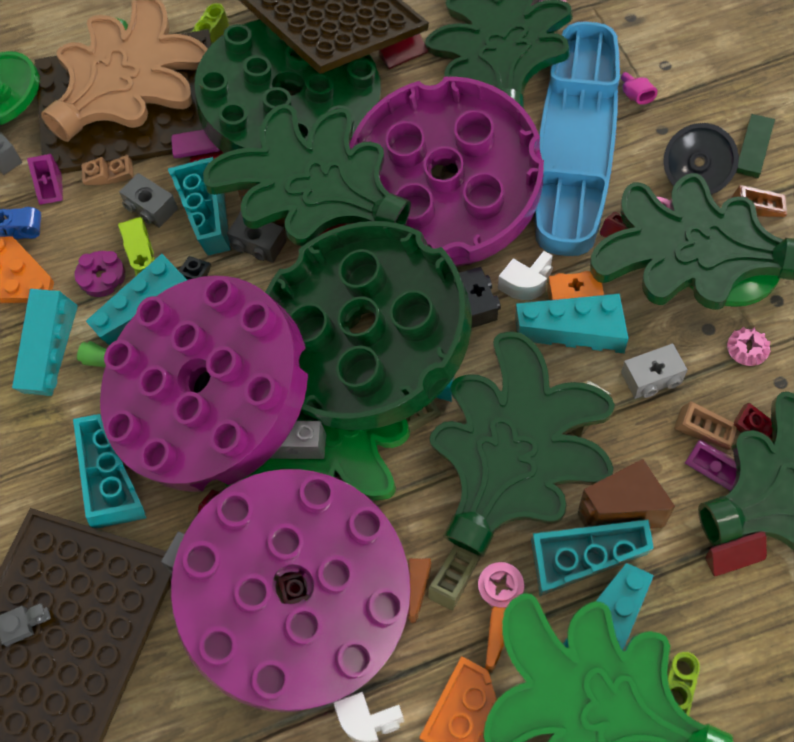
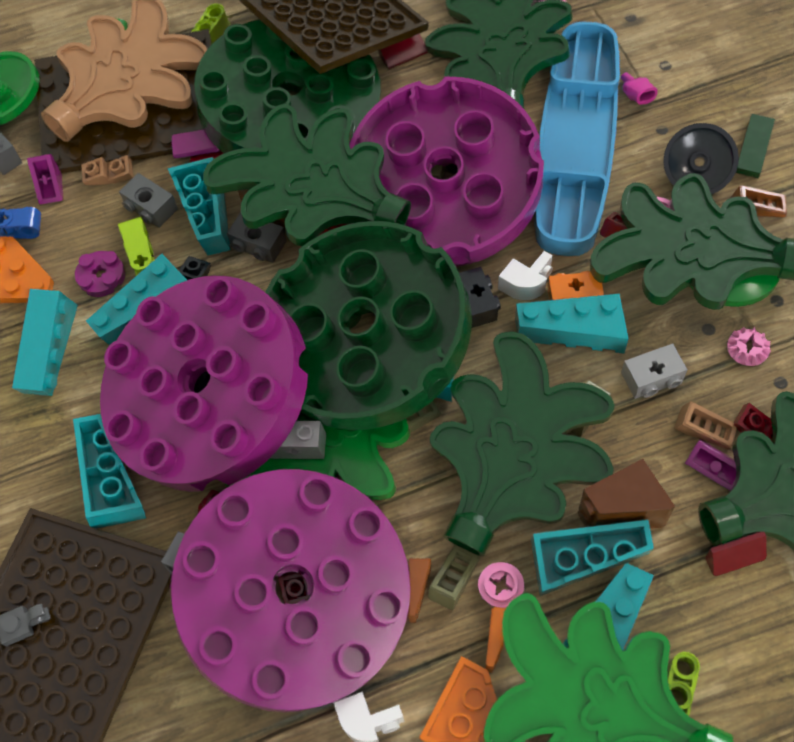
bright green cone [77,341,107,367] -> none

